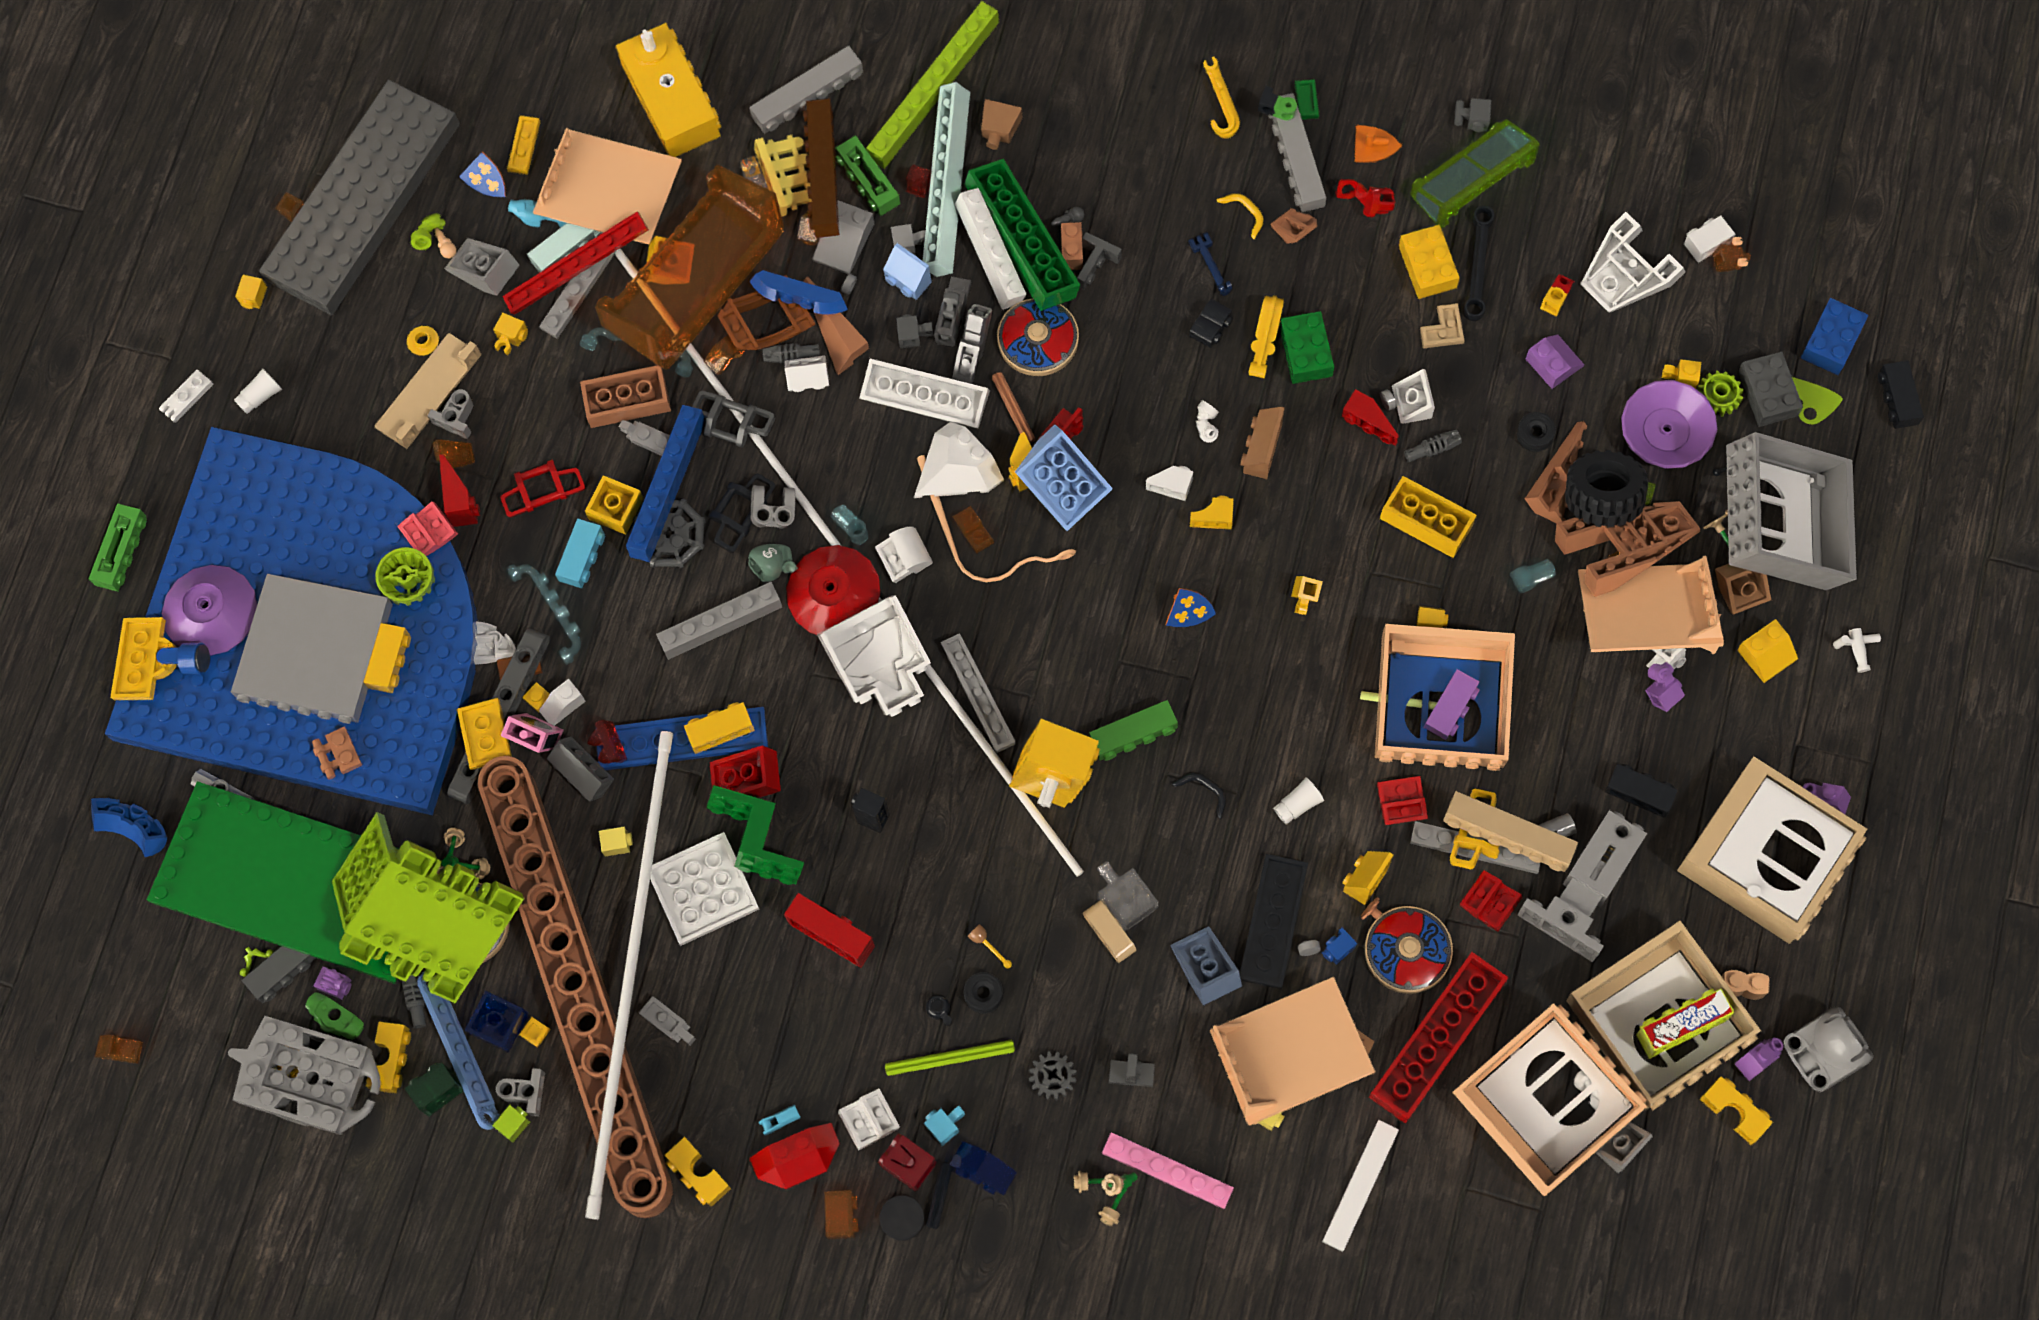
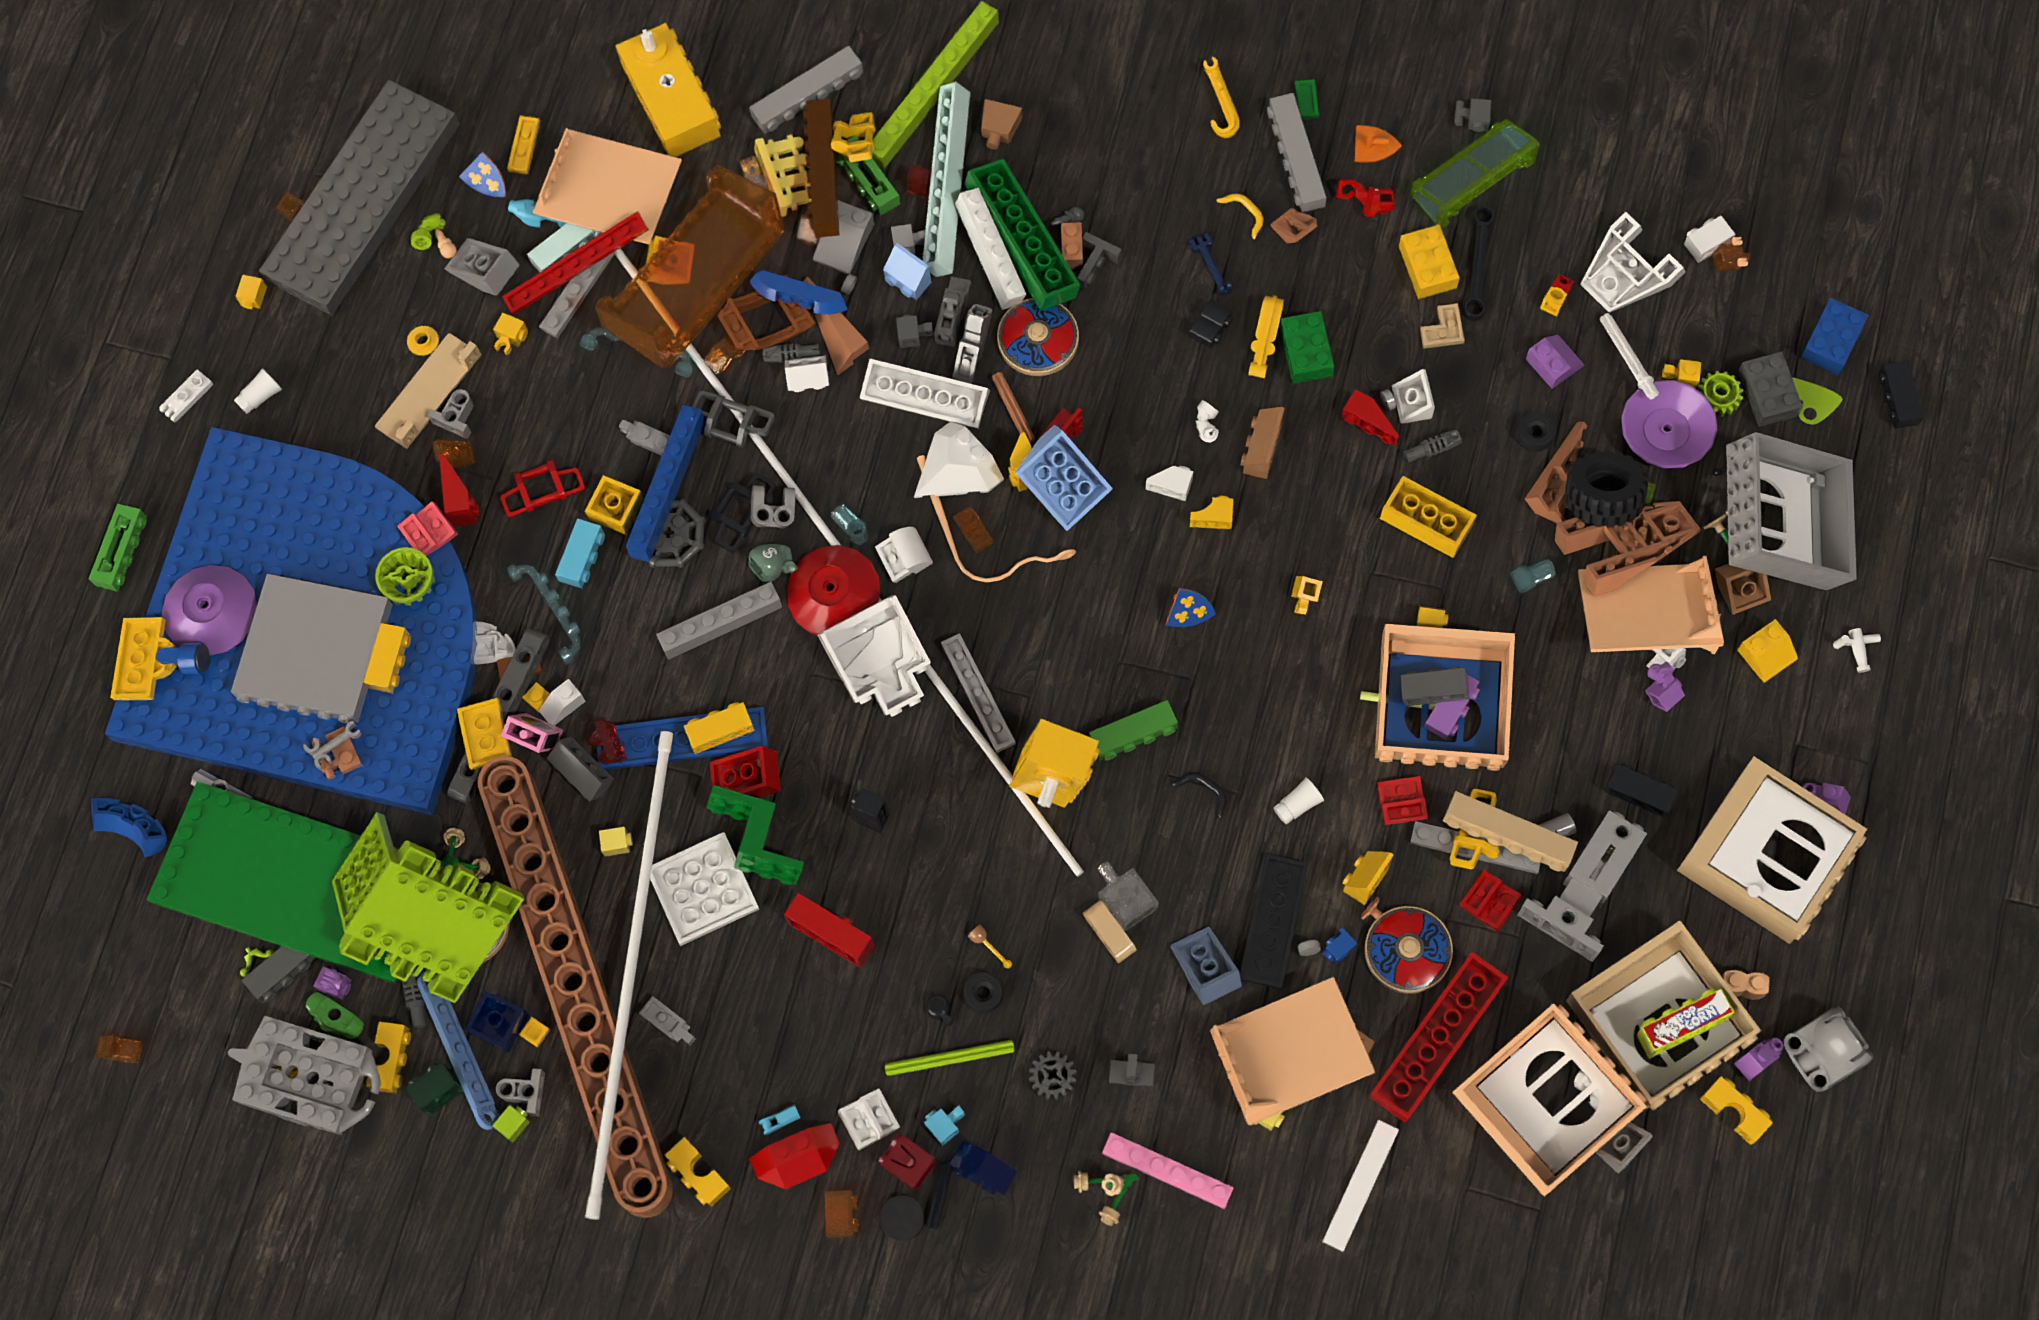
nougat brick [580,365,671,428] -> none
leg [1258,86,1297,121] -> none
none -> light grey bar [303,721,362,771]
none -> yellow bar [831,112,875,162]
none -> dark grey brick [1401,666,1470,706]
none -> white axle [1600,313,1659,399]

